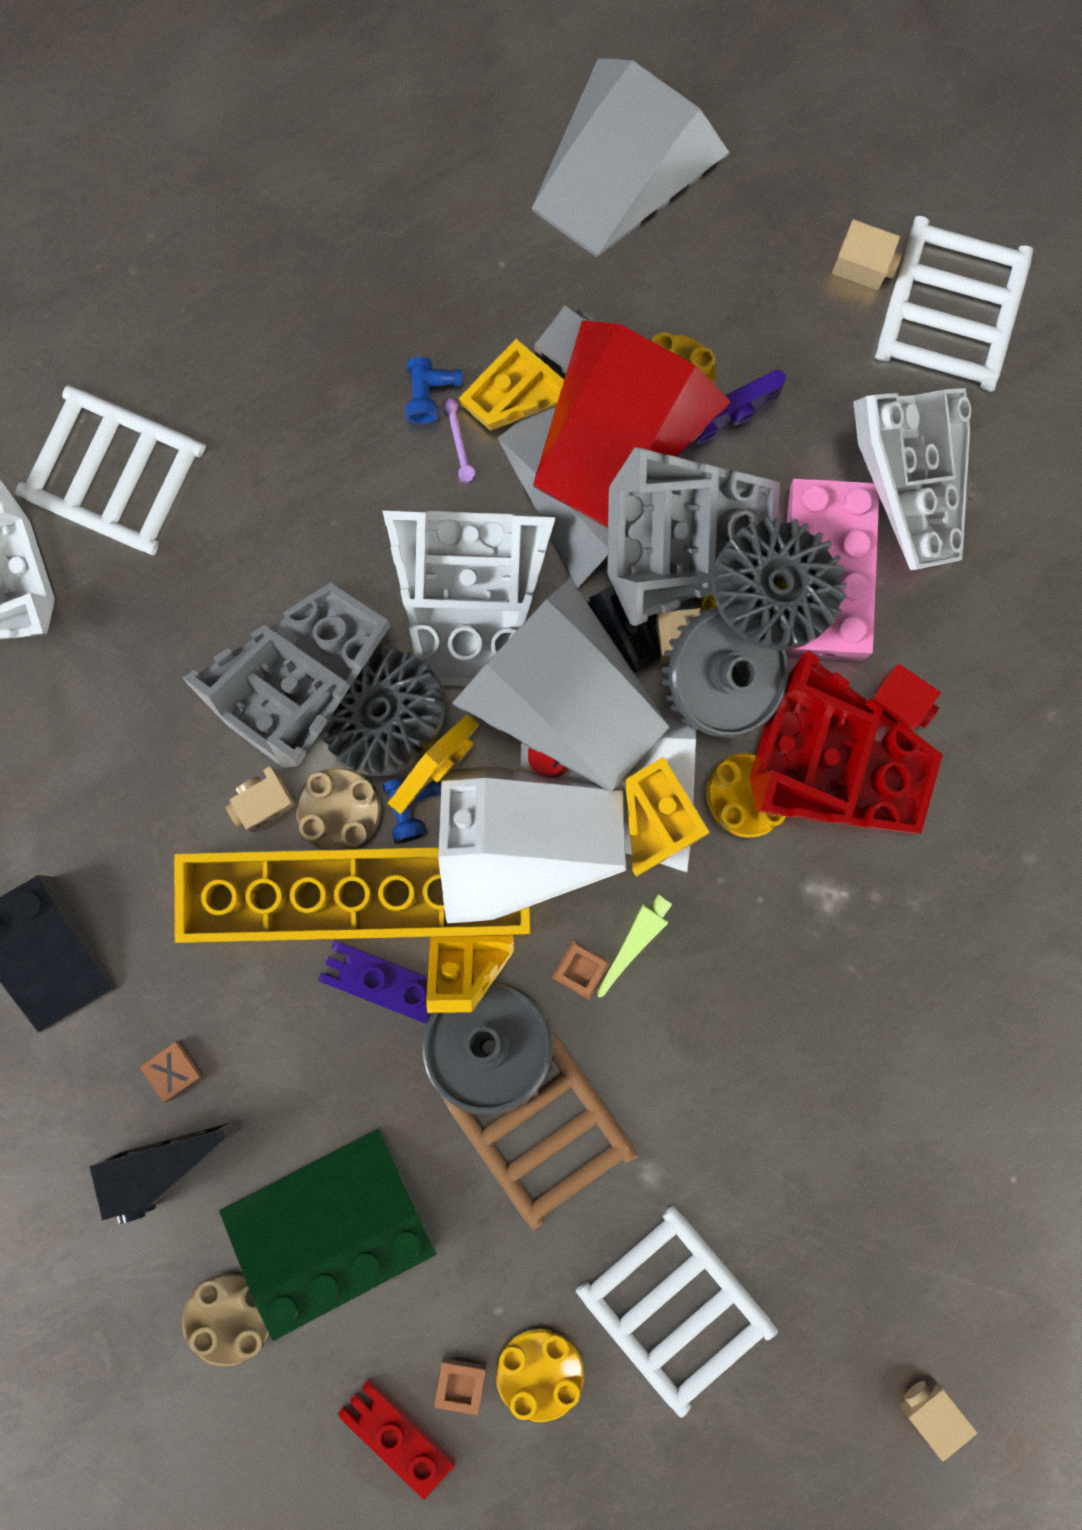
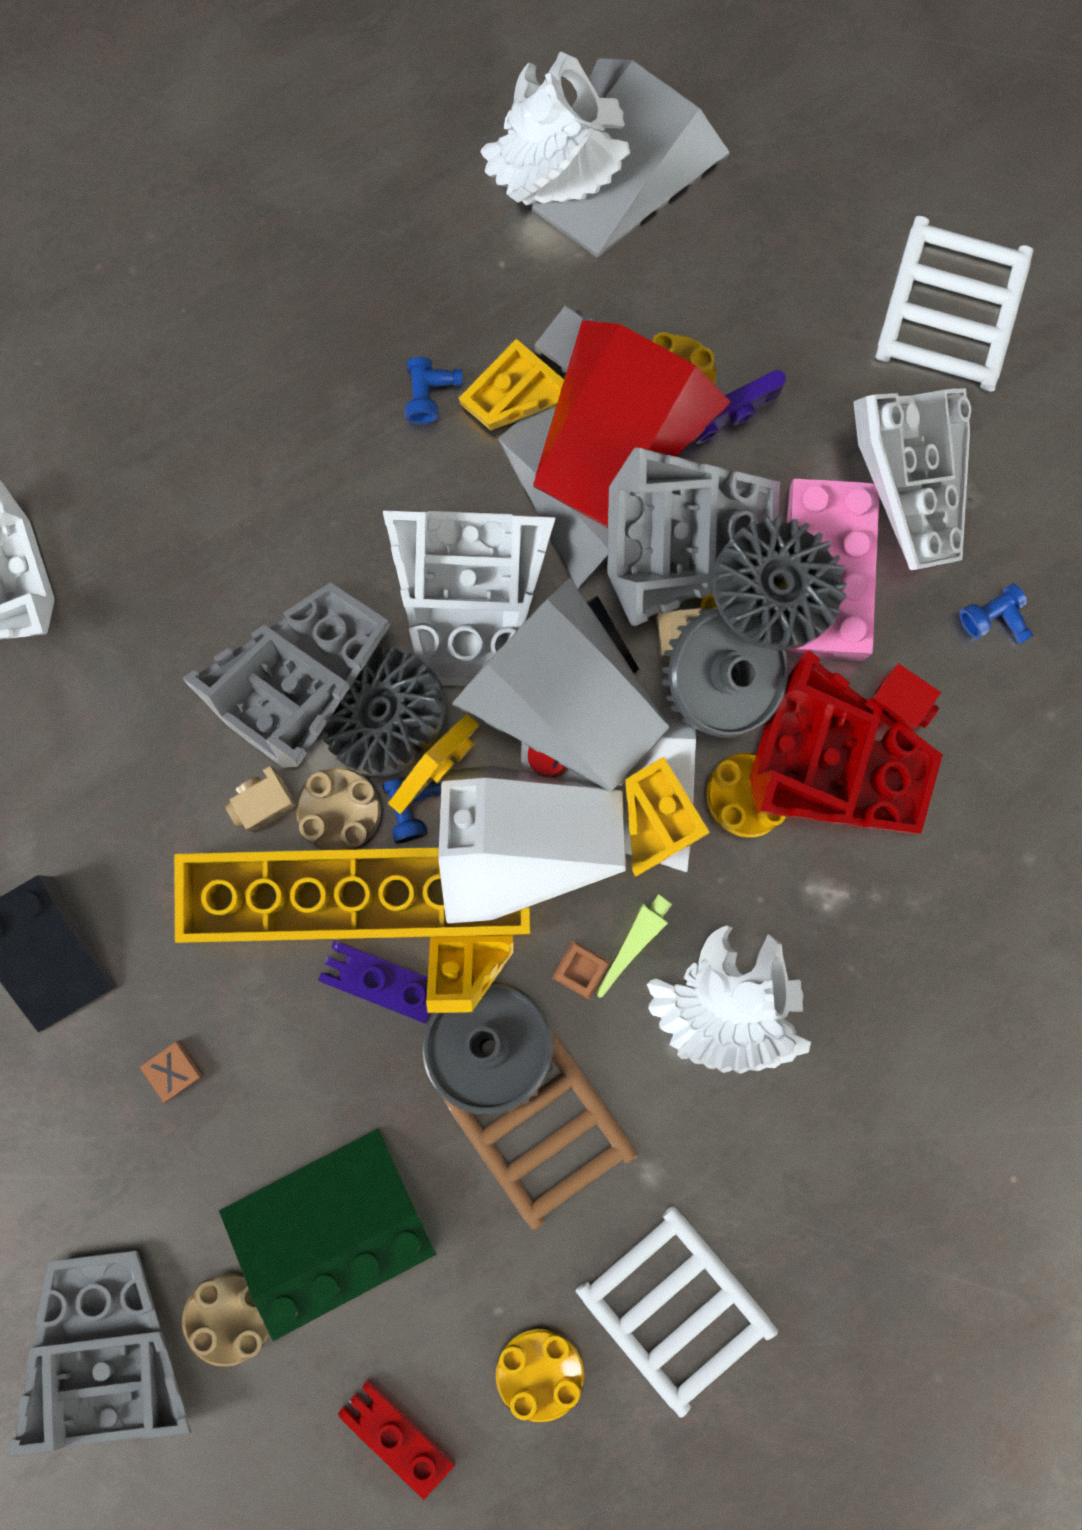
white bar [15,385,206,555] -> none
black slope [89,1120,241,1224] -> none
nougat plate [434,1358,486,1416] -> none
lavender hinge [443,398,475,483] -> none
black wing [589,585,660,673] -> none
tan brick [832,219,902,290] -> none
tan brick [899,1377,978,1462] -> none
none -> light grey wedge [8,1251,192,1457]
none -> white piece [480,52,630,205]
none -> white piece [647,925,811,1074]
none -> blue piece [959,583,1033,644]

